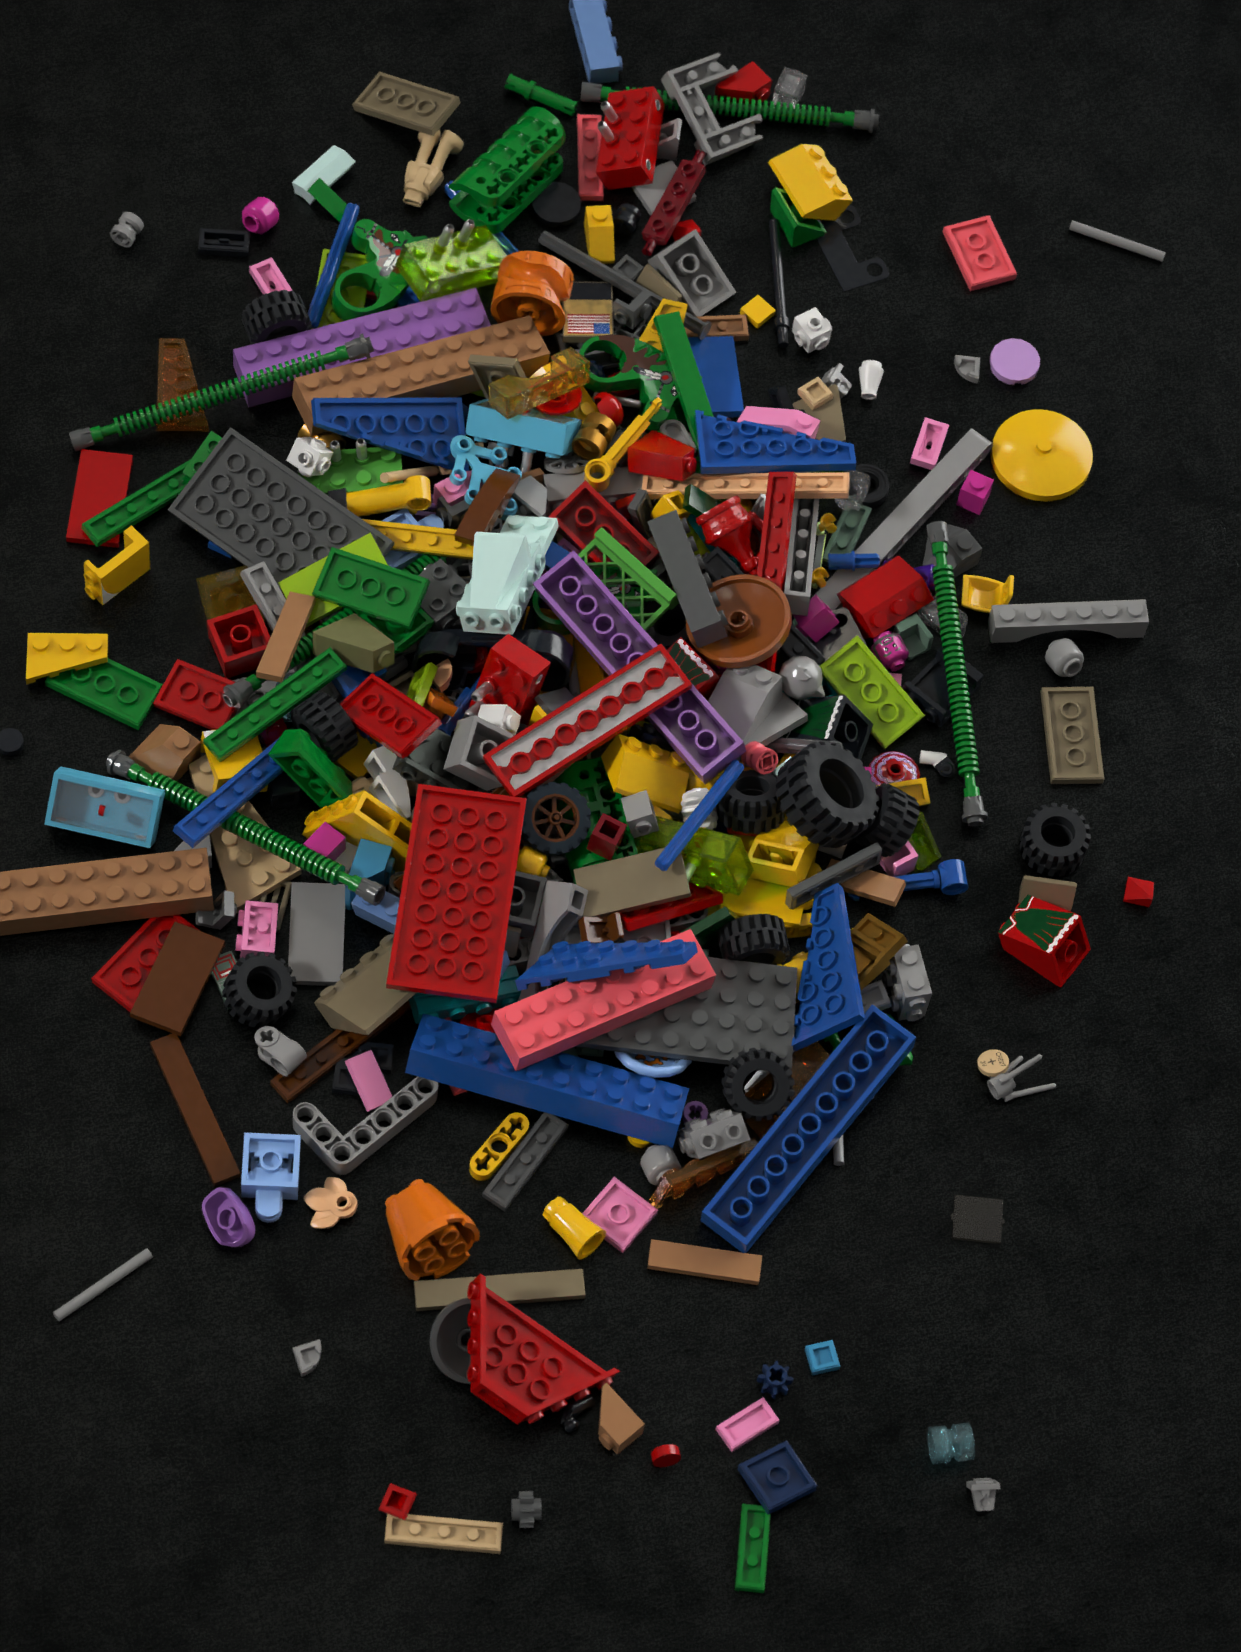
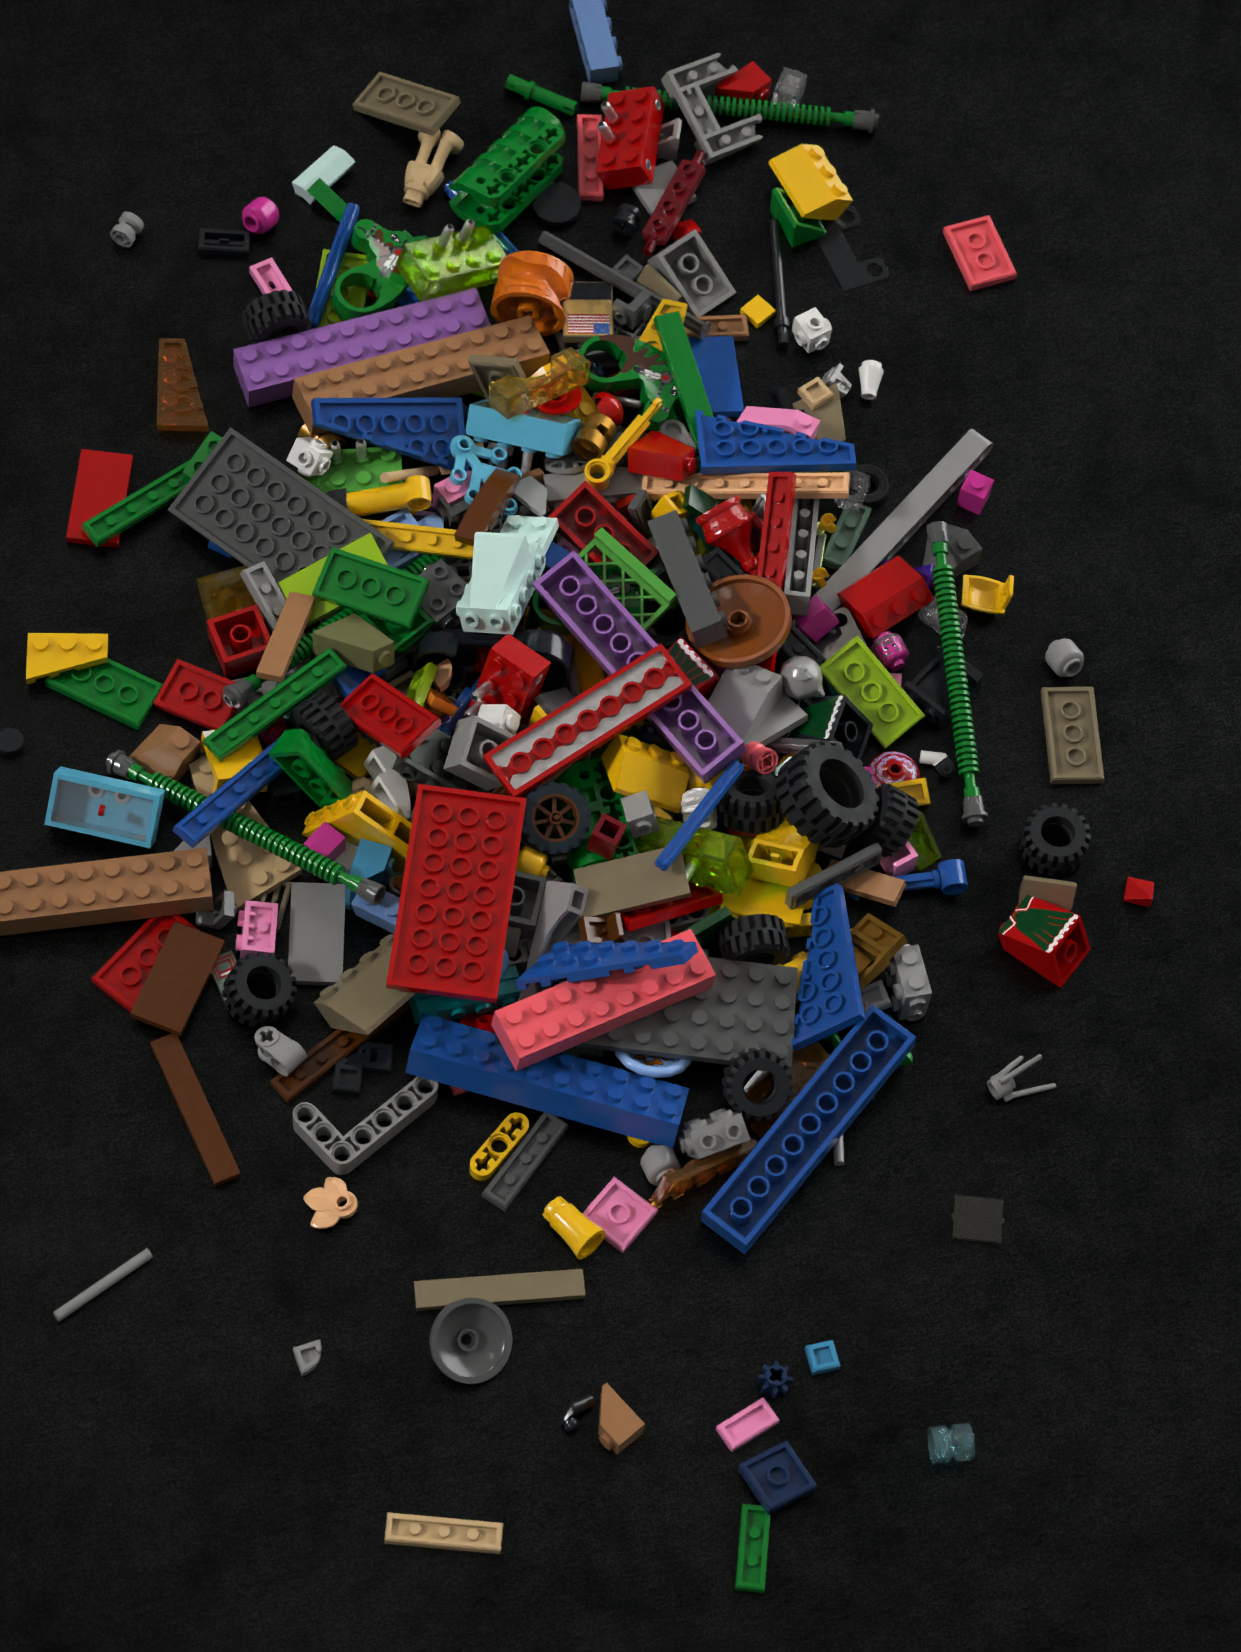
green hose [69,333,374,452] -> none
yellow panel [83,525,150,605] -> none
medium lavender piece [202,1187,256,1247] -> none
light blue brick [241,1133,301,1223] -> none
bright pink tile [345,1050,393,1112] -> none
red slope [378,1483,417,1521] -> none
orange cone [385,1179,480,1281] -> none
red piece [467,1273,620,1425] -> none
dark grey gear [511,1491,541,1528] -> none
yellow slope [584,205,615,264] -> none
medium nougat tile [647,1239,762,1285] -> none
red tile [651,1444,681,1467] -> none
medium lavender bush [682,1101,708,1123] -> none
blue axle [828,551,880,572] -> none
sand green panel [893,613,933,660] -> none
bright pink piece [910,417,949,470] -> none
light grey tile [954,355,980,383] -> none
light grey brick [966,1478,1000,1511] -> none
tan piece [977,1050,1009,1077] -> none
light grey arch [988,599,1149,643] -> none
lavender tile [990,338,1040,385] -> none
yellow dish [991,410,1093,501] -> none
light grey bar [1069,220,1166,262] -> none

